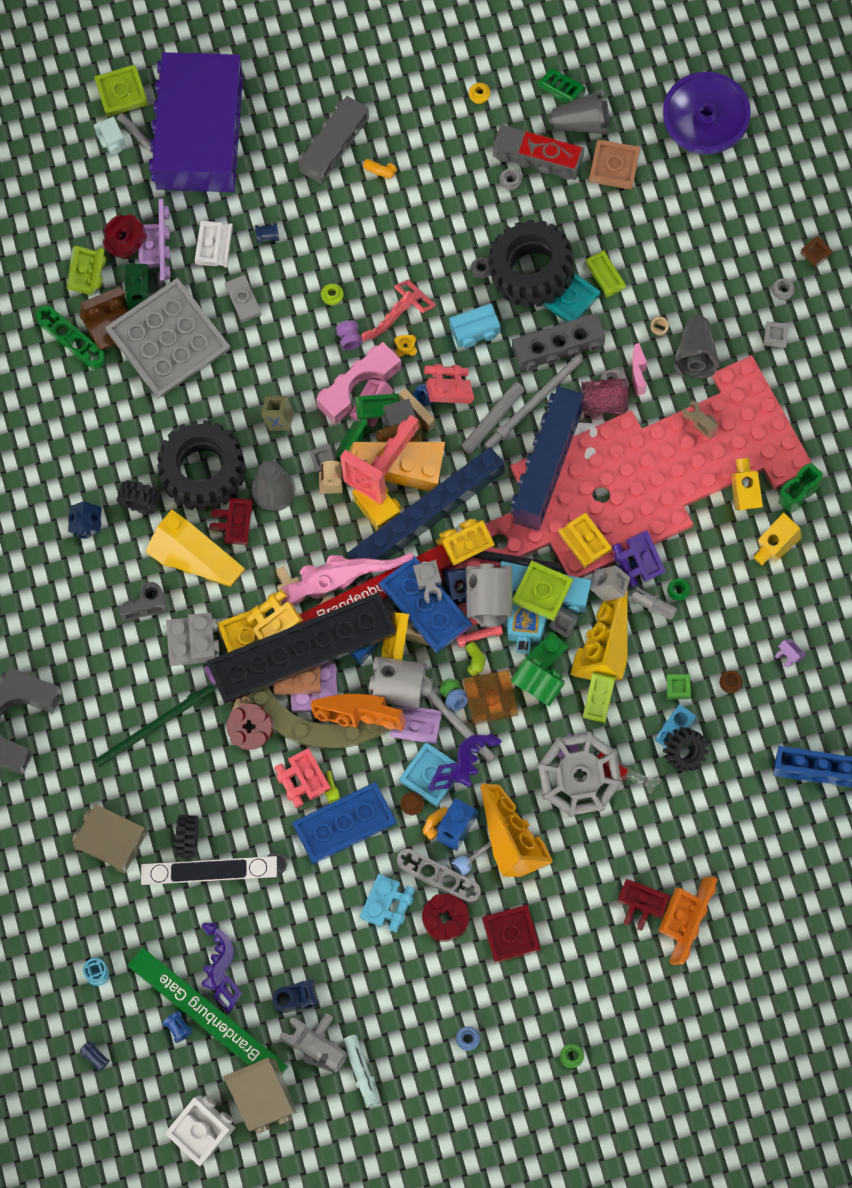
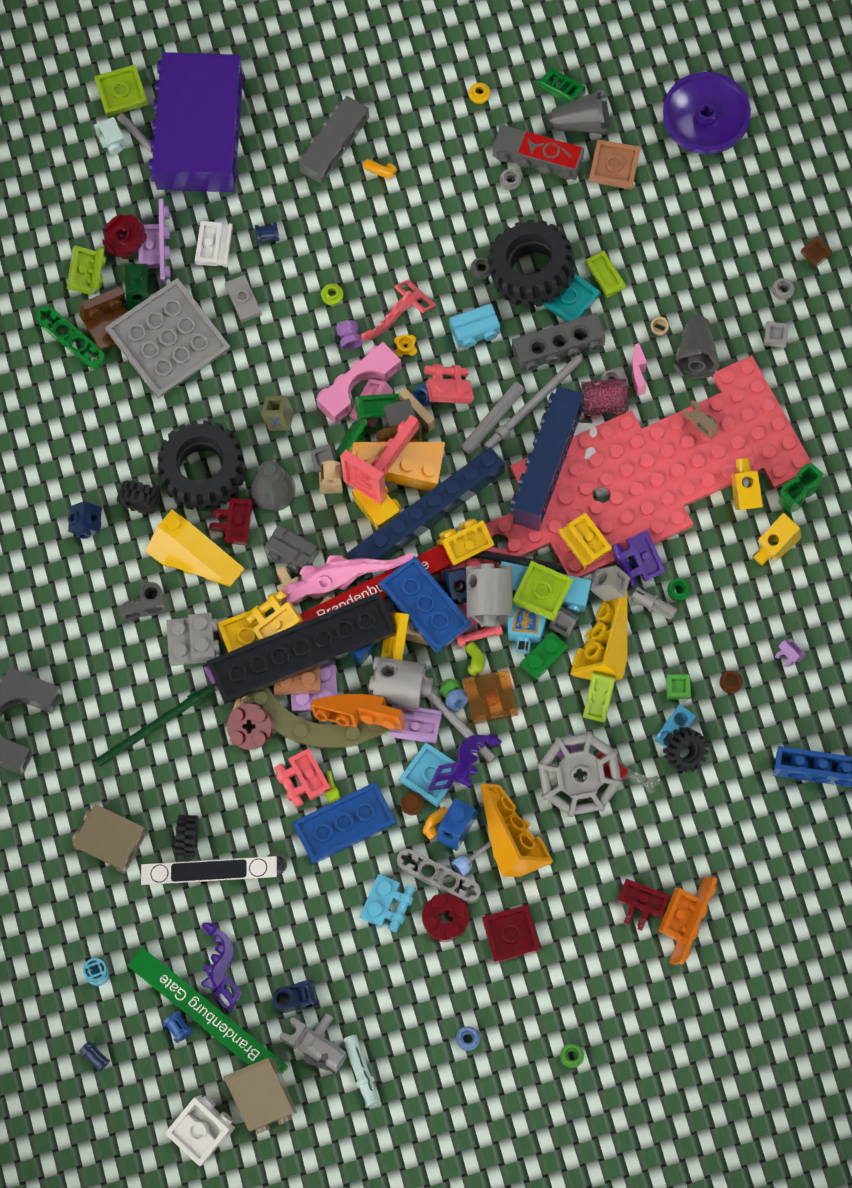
light grey plate [413,560,442,603] -> none
green brick [511,656,565,706] -> none
none -> dark grey brick [265,525,319,574]

